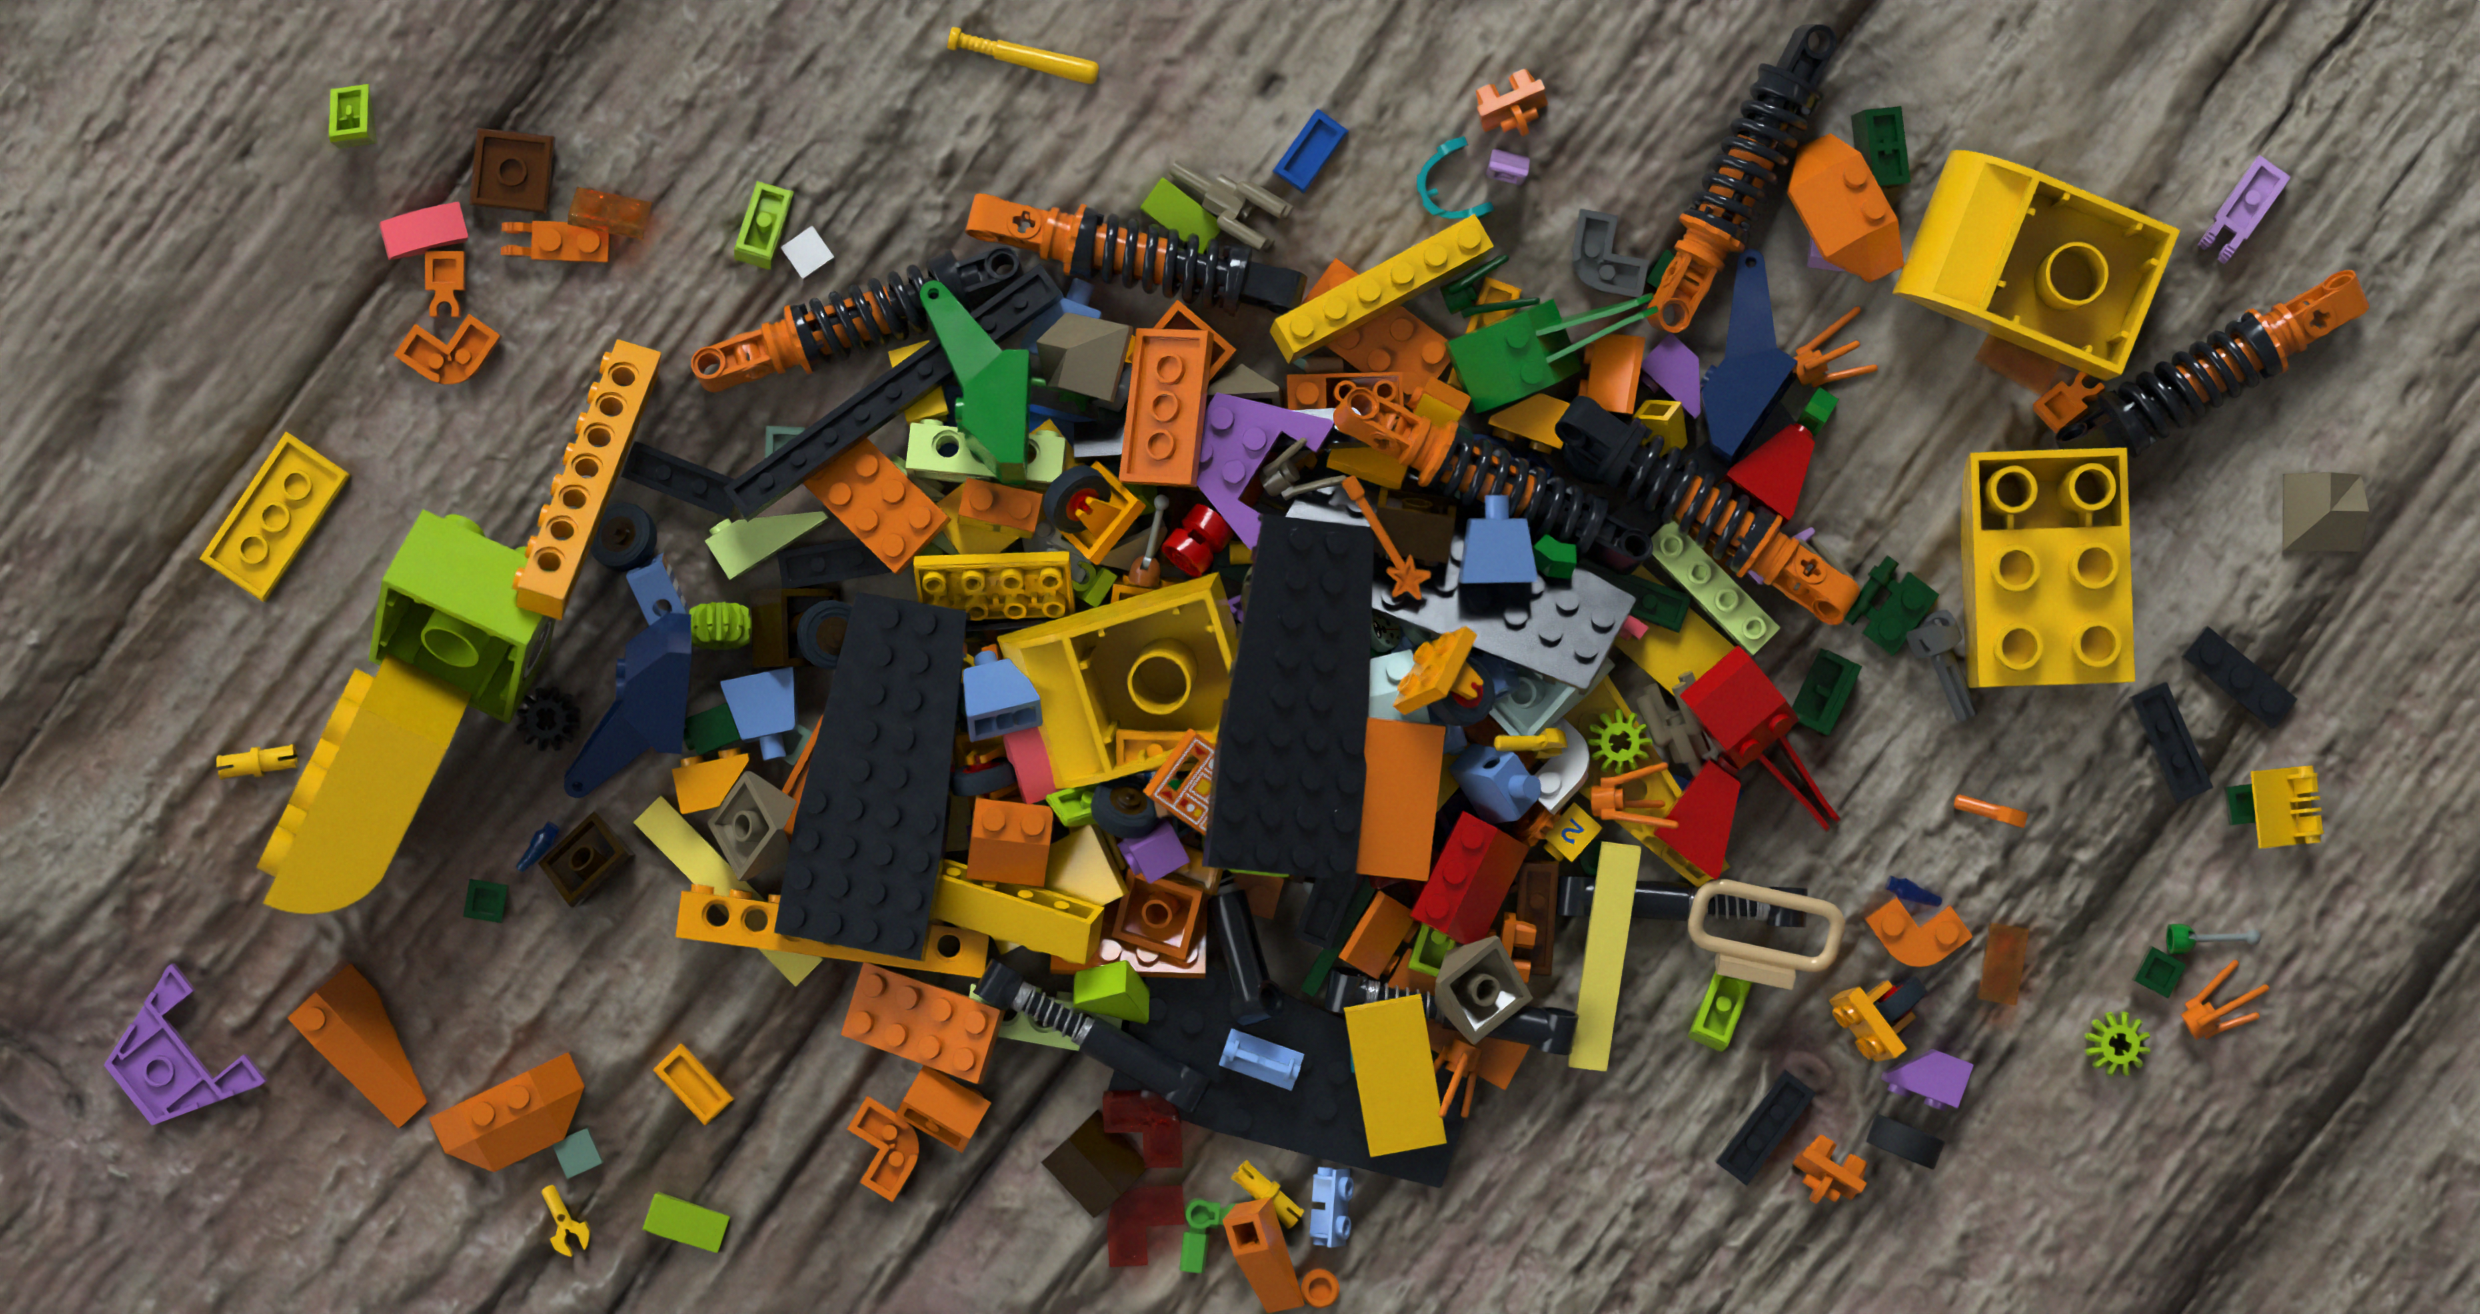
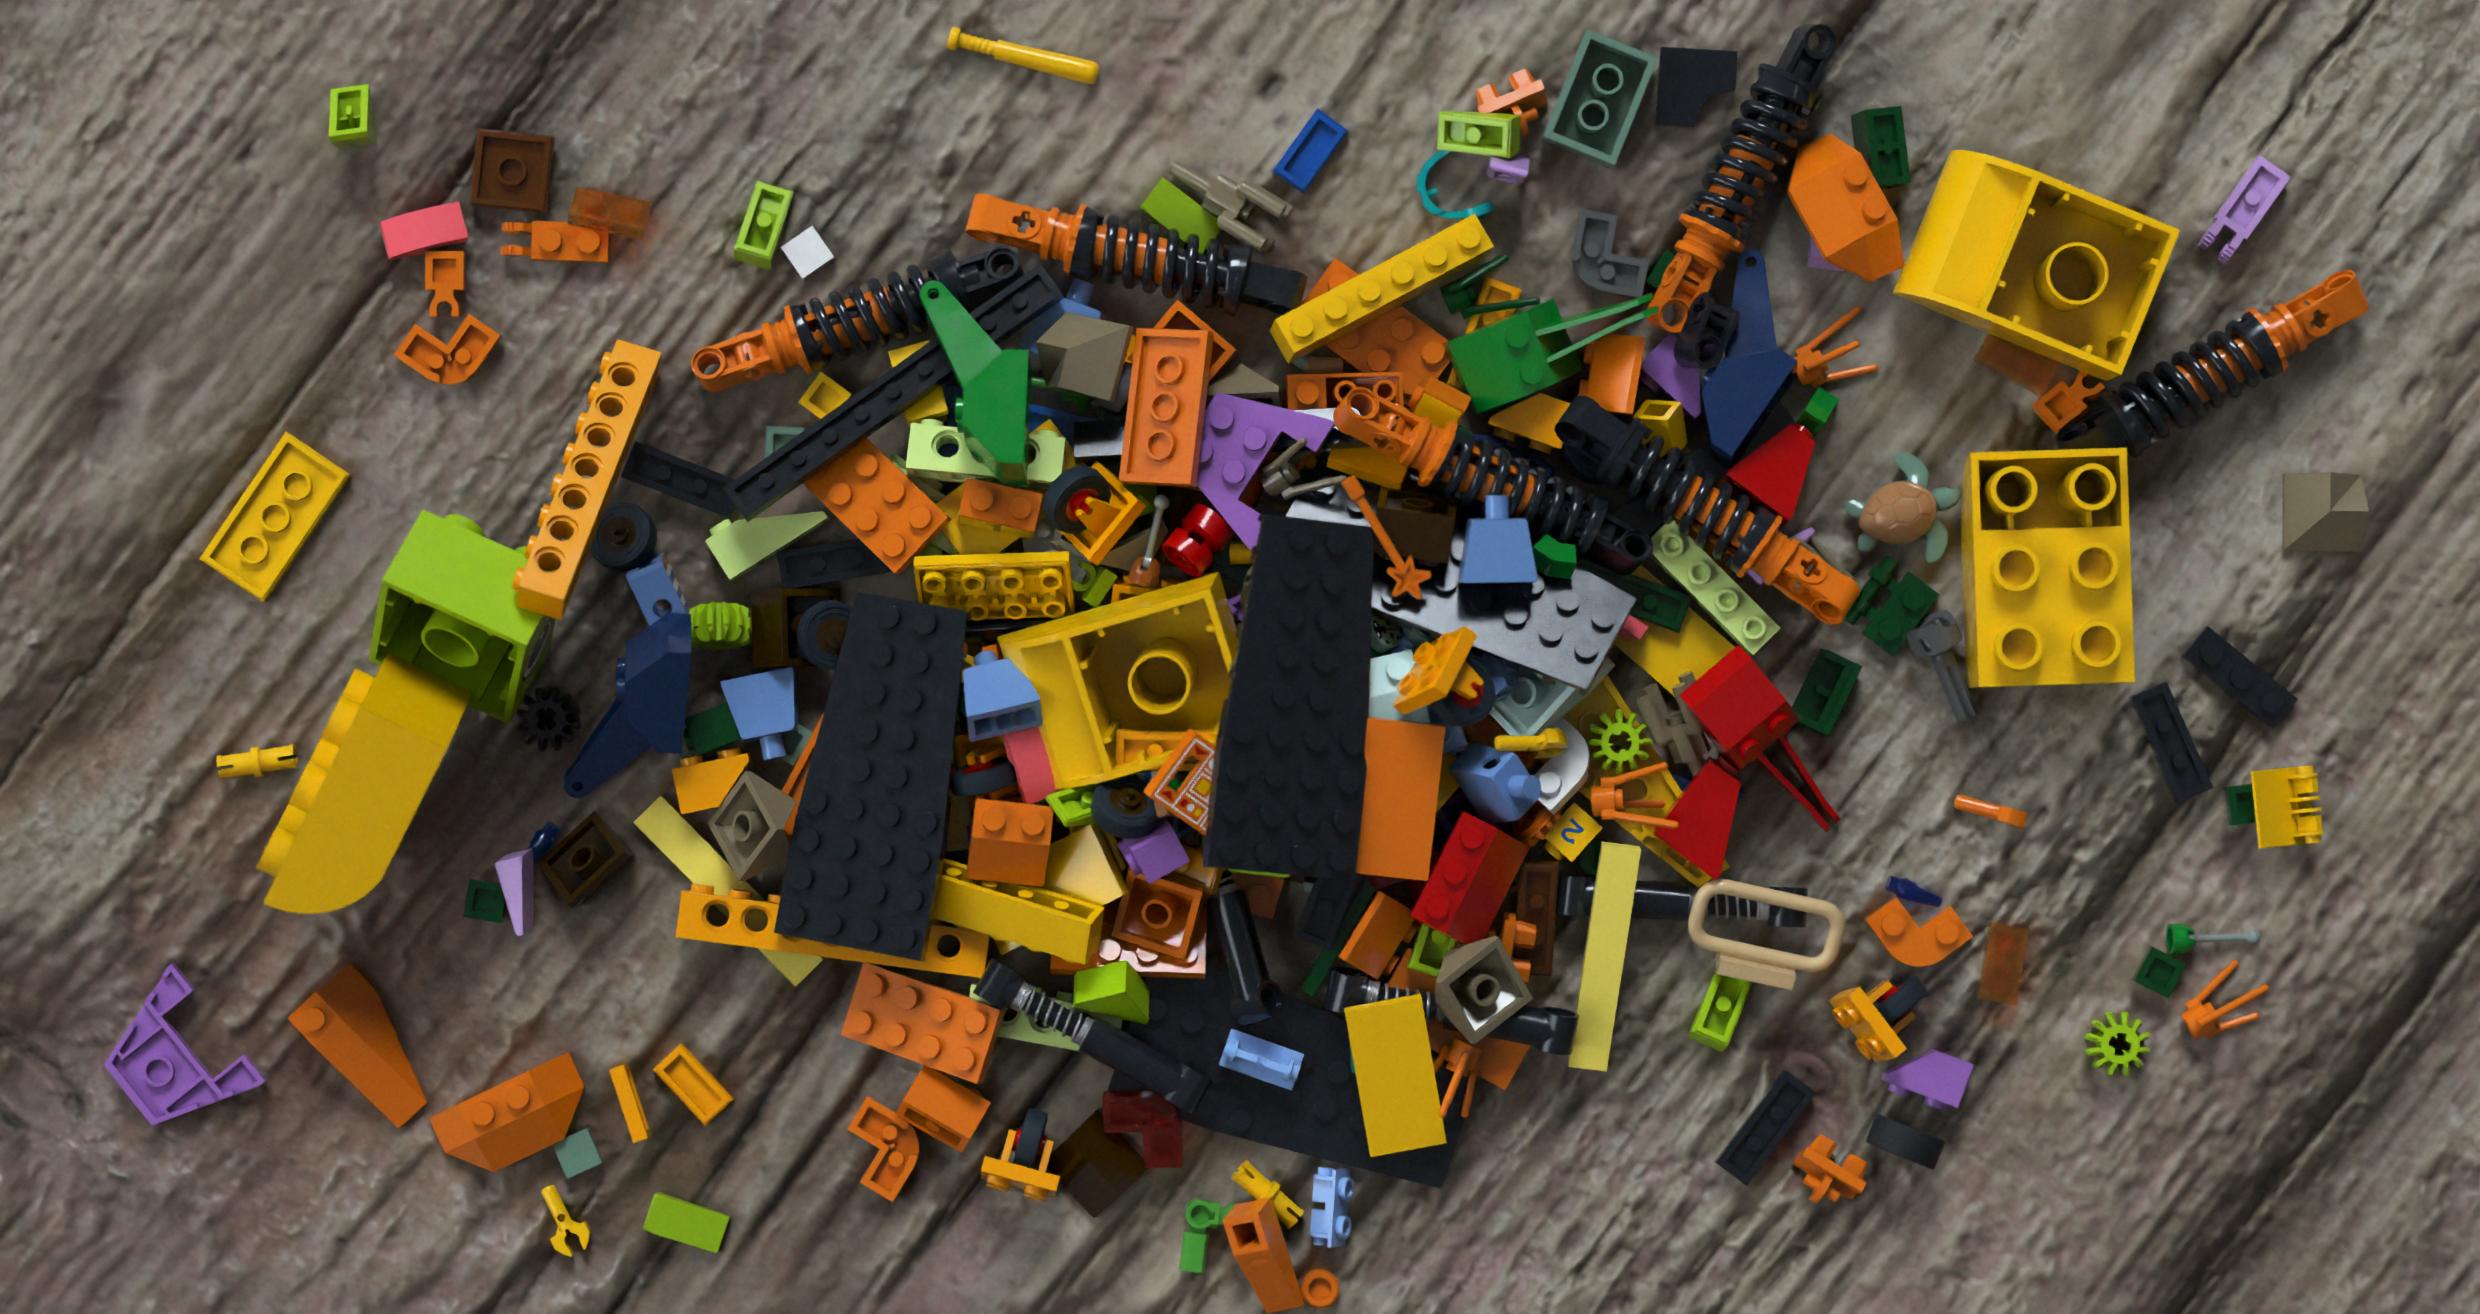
clear red plate [1107,1185,1185,1267] -> none
none -> lavender slope [494,848,534,936]
none -> light orange tile [609,1063,652,1143]
none -> yellow plate [798,372,853,419]
none -> light orange plate [981,1108,1060,1202]
none -> lime slope [1437,111,1521,158]
none -> sand green brick [1541,29,1658,170]
none -> black tile [1655,47,1738,127]
none -> black piece [1673,292,1739,369]
none -> animal [1844,452,1962,563]

